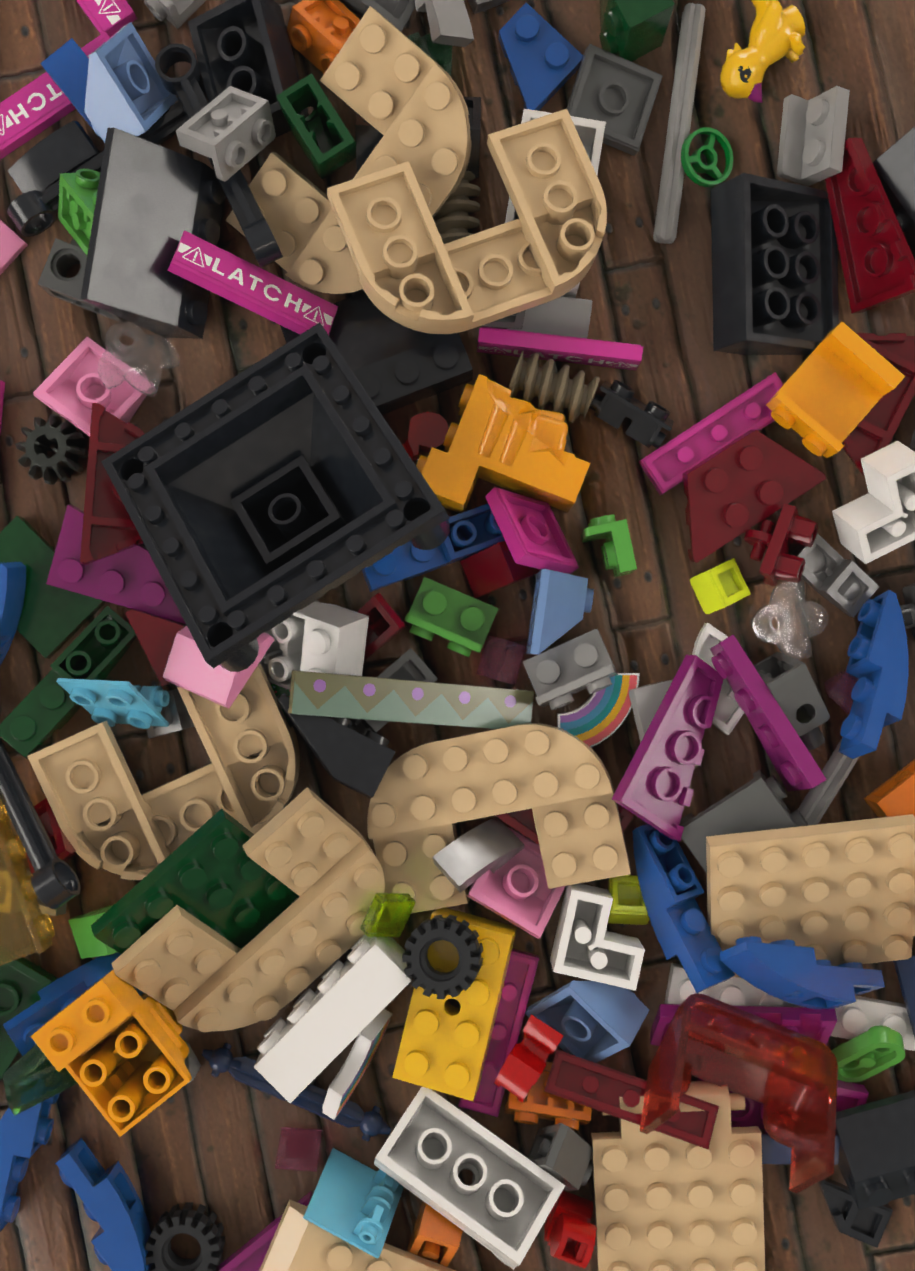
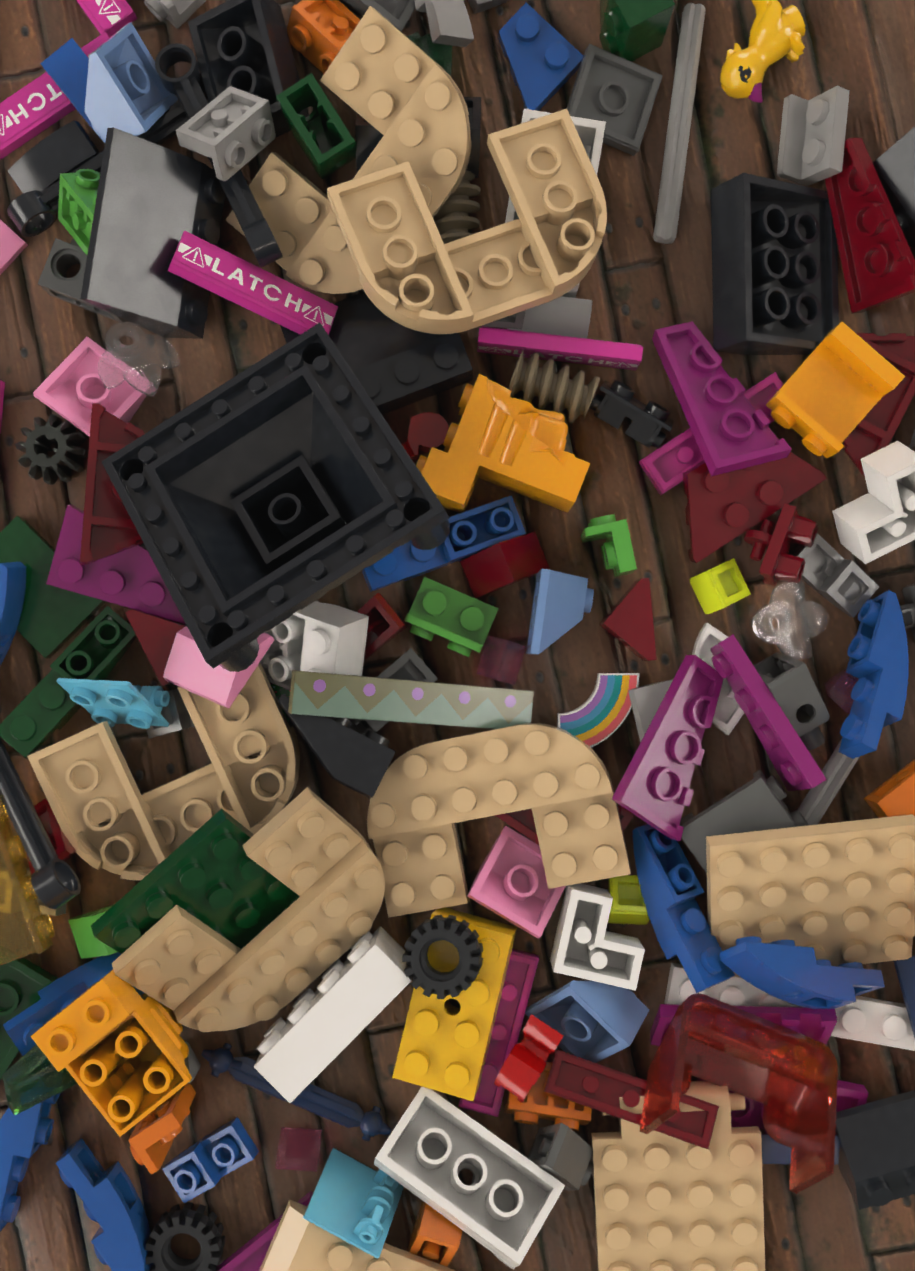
white tile [322,1009,392,1120] -> none
clear neon green tile [361,893,416,937] -> none
flat silver slope [433,817,524,893] -> none
dark pink tile [485,487,579,574] -> none
light grey bracket [523,629,618,710] -> none
red leg [544,1191,597,1269] -> none
green piece [681,127,734,187] -> none
black tile [817,1174,893,1248] -> none
bright green plate [829,1026,905,1082] -> none
none -> orange bracket [128,1083,196,1174]
none -> blue slope [162,1117,259,1203]
none -> dark red slope [599,578,657,661]
none -> magenta wing [652,321,792,477]

